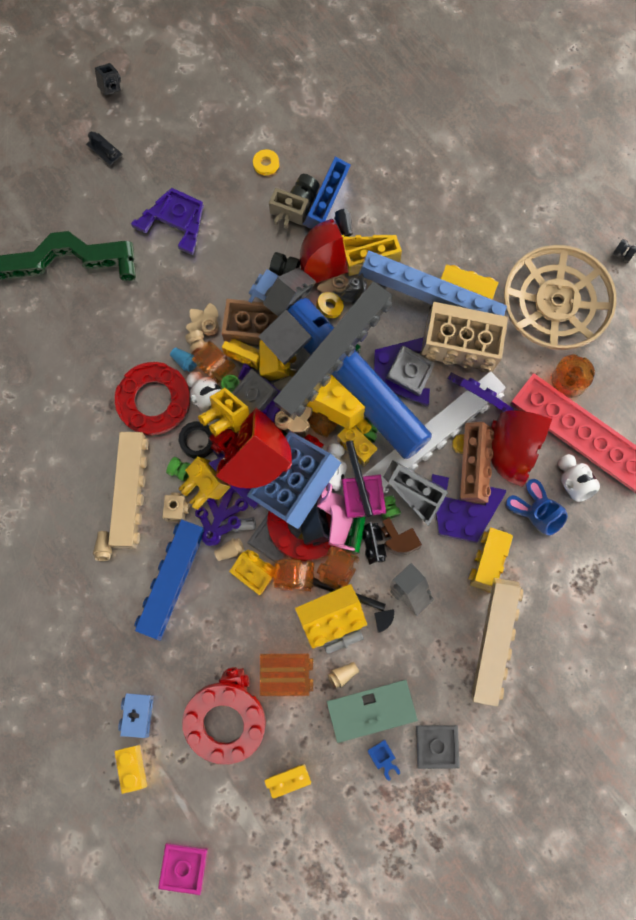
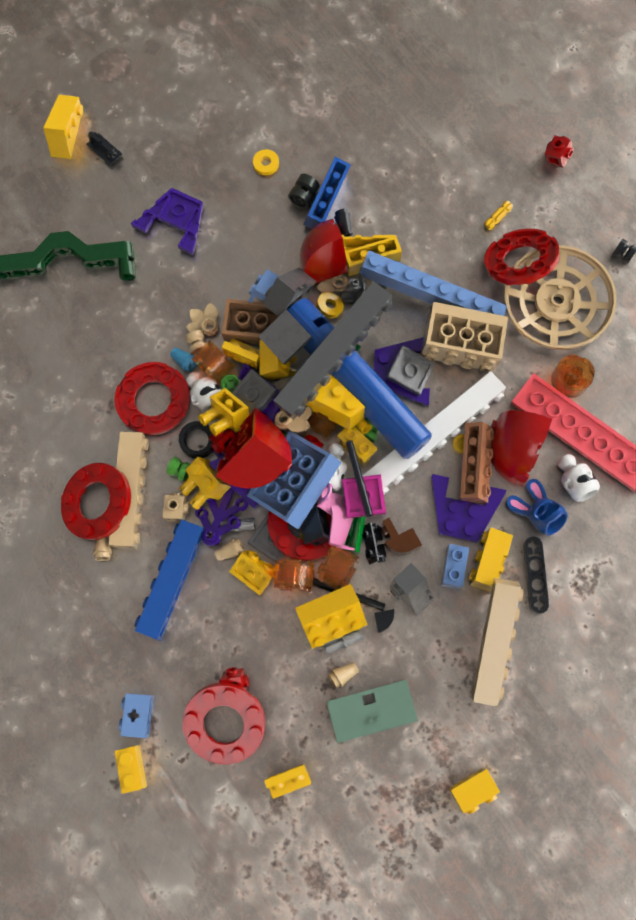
black brick [95,63,121,95] -> none
dark pink tile [158,843,208,895] -> none
clear orange brick [260,654,314,696] -> none
dark tan brick [269,188,309,229] -> none
pearl dark grey wheel [269,252,300,276] -> none
blue plate [367,740,400,781] -> none
bright green wheel [381,495,401,520] -> none
dark grey wedge [383,460,448,526] -> none
flat silver tile [416,725,460,769] -> none
yellow brick [441,264,499,299] -> none
dark purple wing [447,372,514,412] -> none
none -> yellow wedge [43,95,83,159]
none -> red plate [61,463,131,540]
none -> medium blue brick [440,544,469,590]
none -> yellow brick [448,767,500,814]
none -> yellow axle [484,201,513,230]
none -> red plate [484,228,560,286]
none -> black beam [523,536,549,614]
none -> red brick [544,135,574,168]

